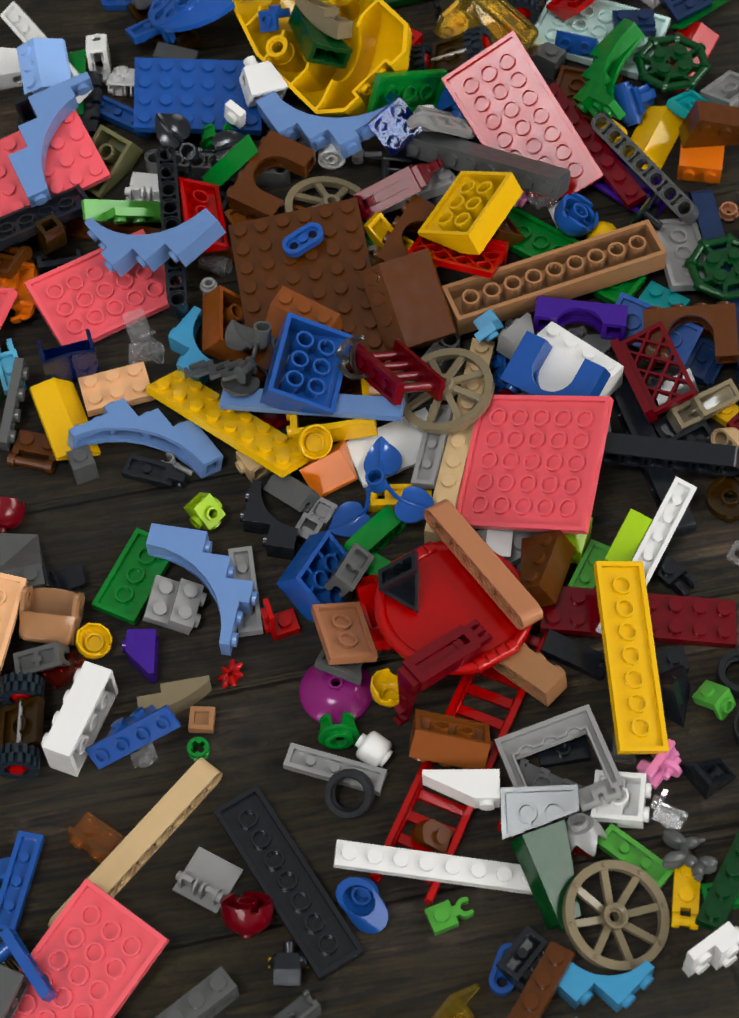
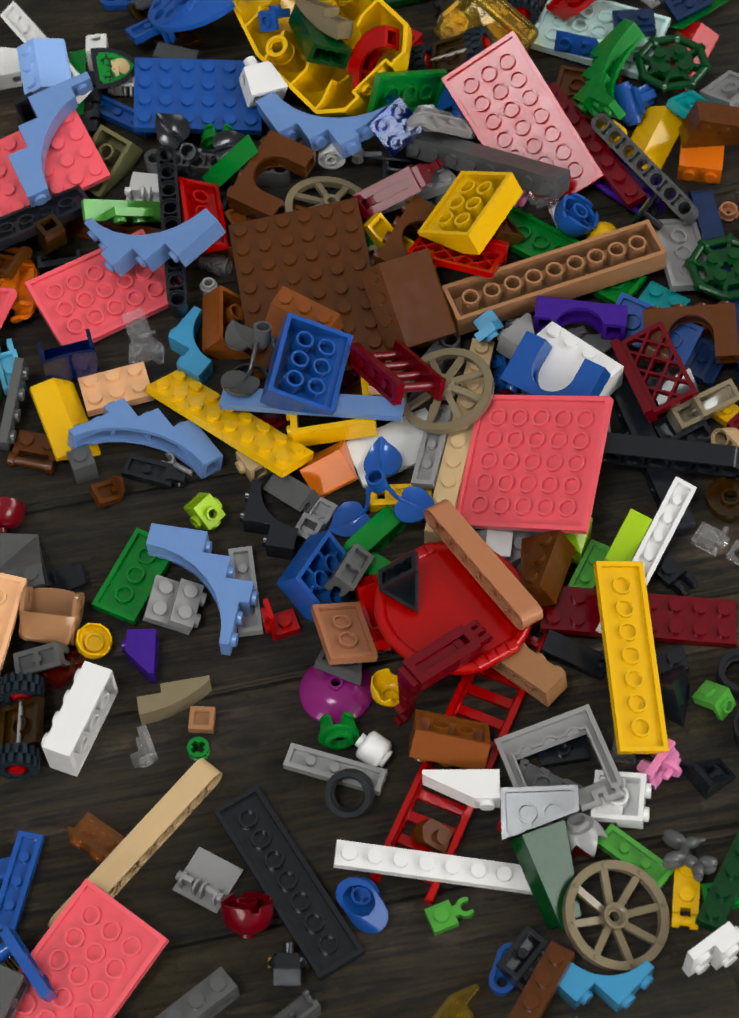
blue bracket [85,704,181,770] -> none
dark grey piece [184,356,257,384] -> none
red plant [217,659,243,689] -> none
white plate [224,99,246,129] -> none
blue plate [282,222,324,258] -> none
yellow hair [297,424,333,460] -> none
clear smoke helmet [336,335,370,380] -> none
dark grey slope [527,42,566,80] -> none
clear bracket [650,789,688,831] -> none
none -> reddish brown plate [89,475,125,509]
none -> shield [90,48,135,89]
none -> red arch [347,25,400,90]
none -> clear bracket [690,521,731,556]

